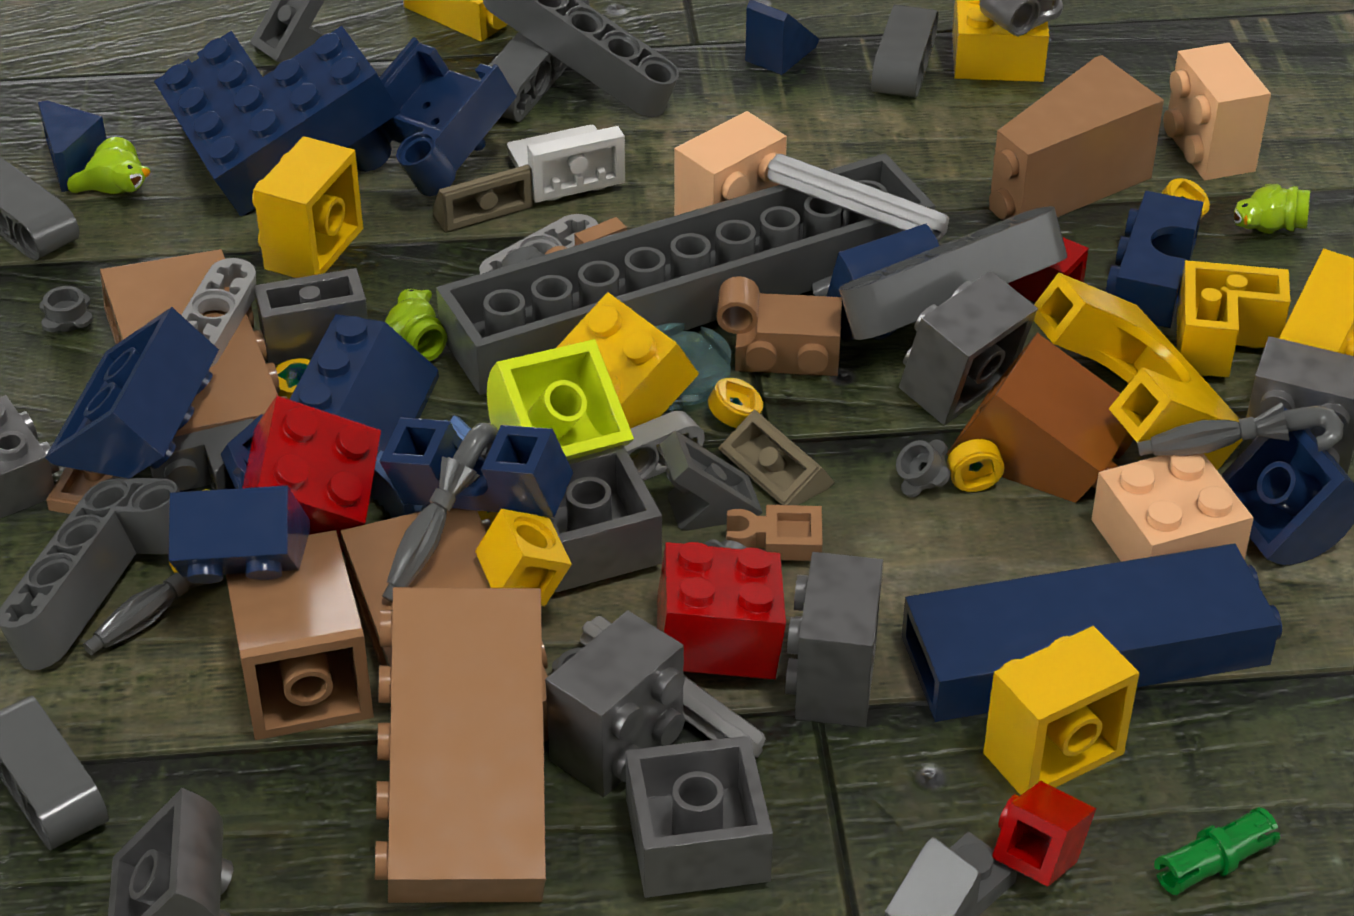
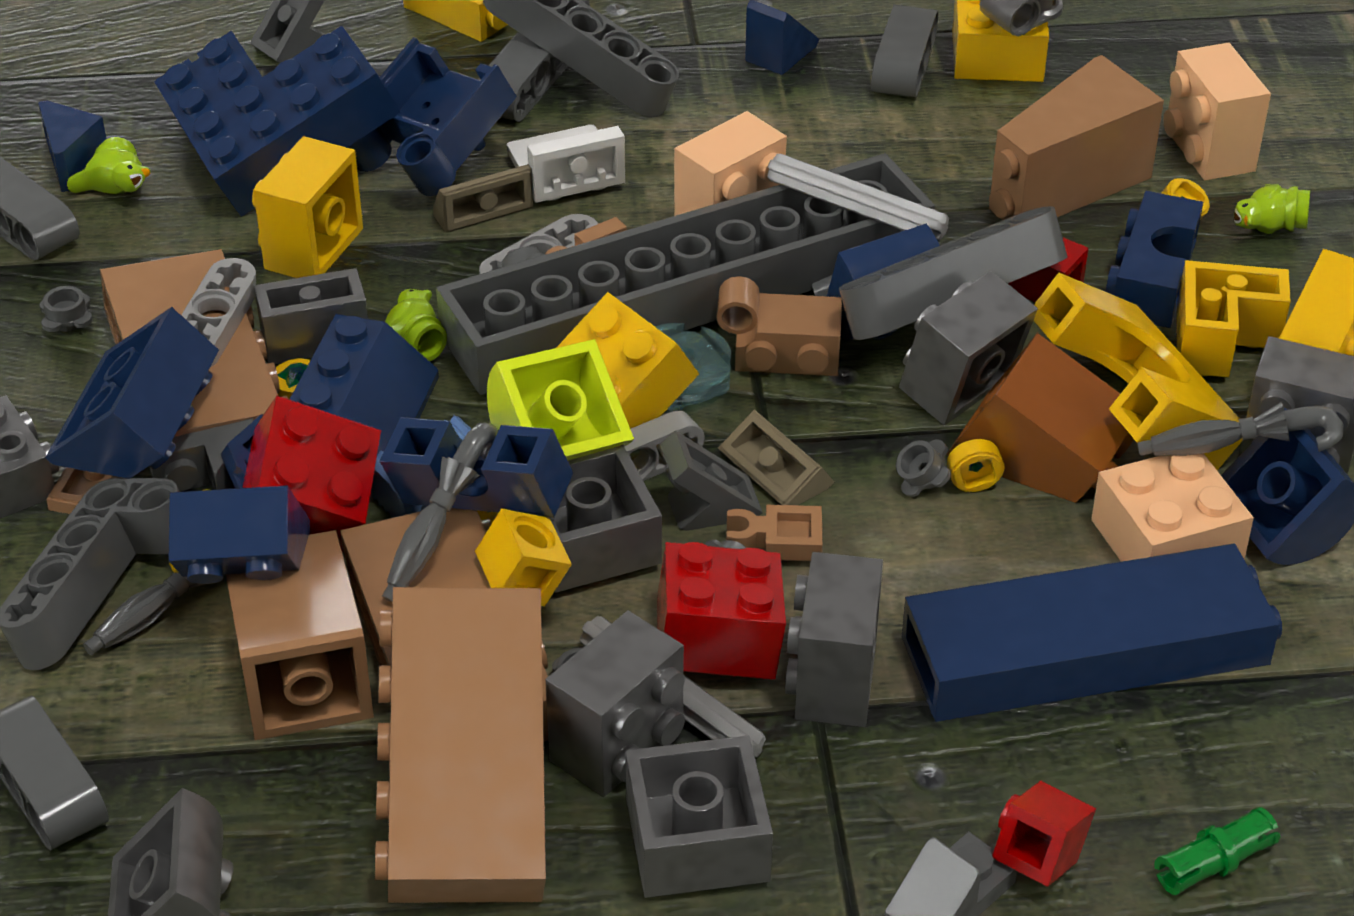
yellow tile [708,378,763,428] -> none
yellow brick [983,626,1140,795] -> none

